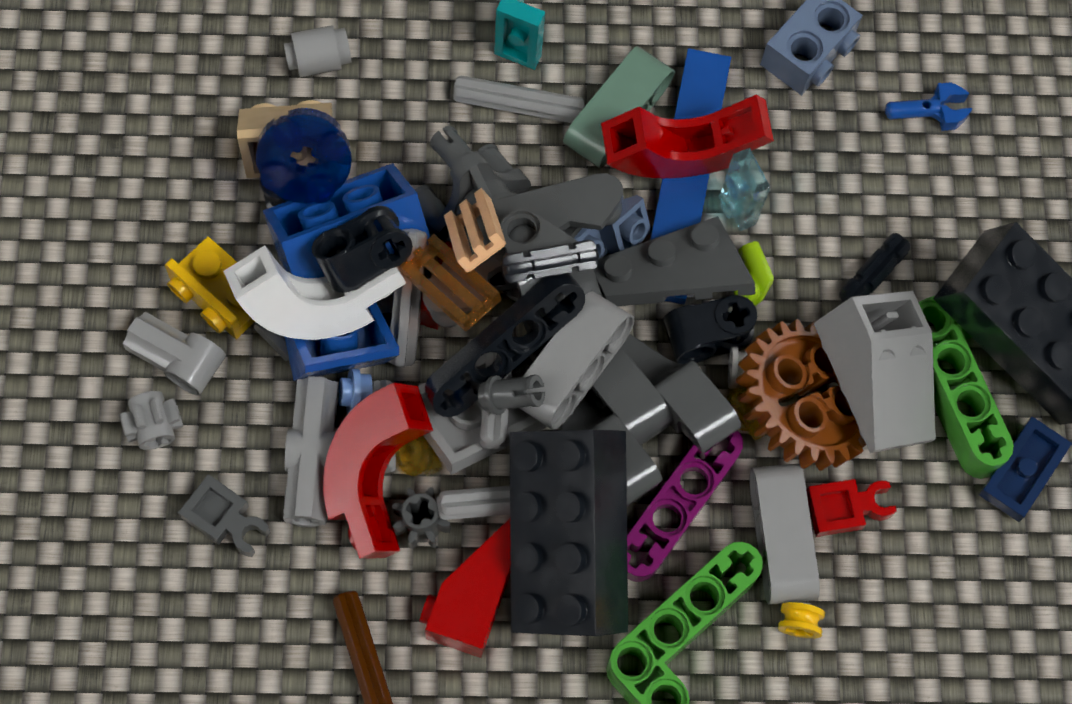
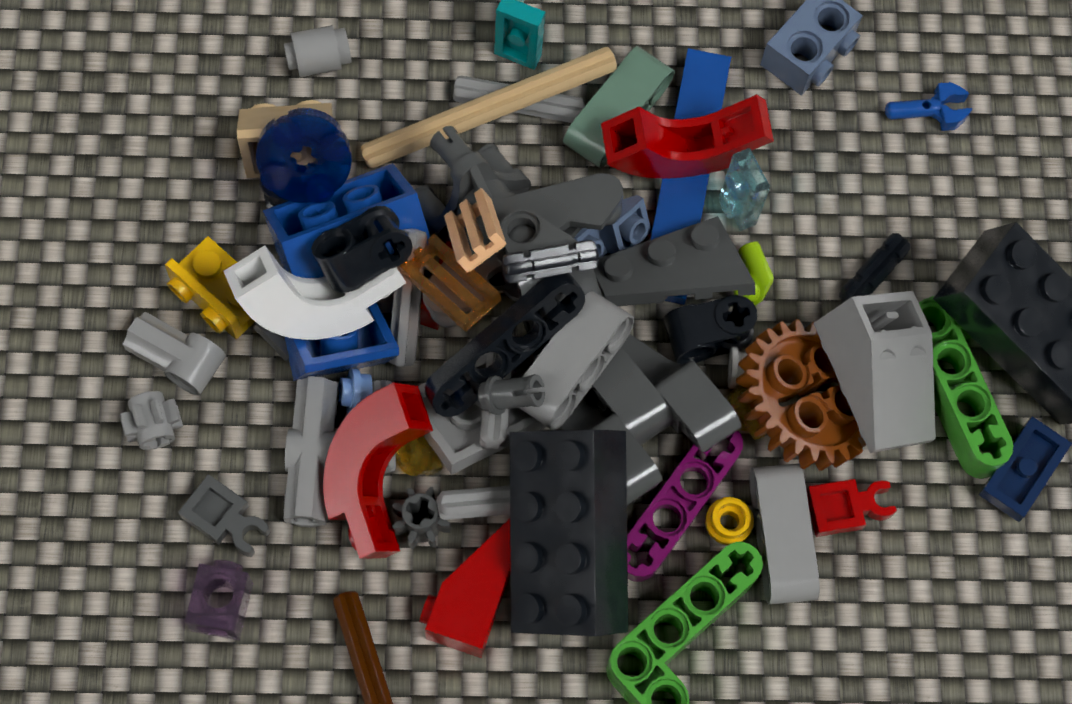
yellow bush [777,602,825,639] -> none
none -> clear purple brick [185,560,253,641]
none -> tan axle [361,47,617,168]
none -> yellow plate [705,497,754,545]

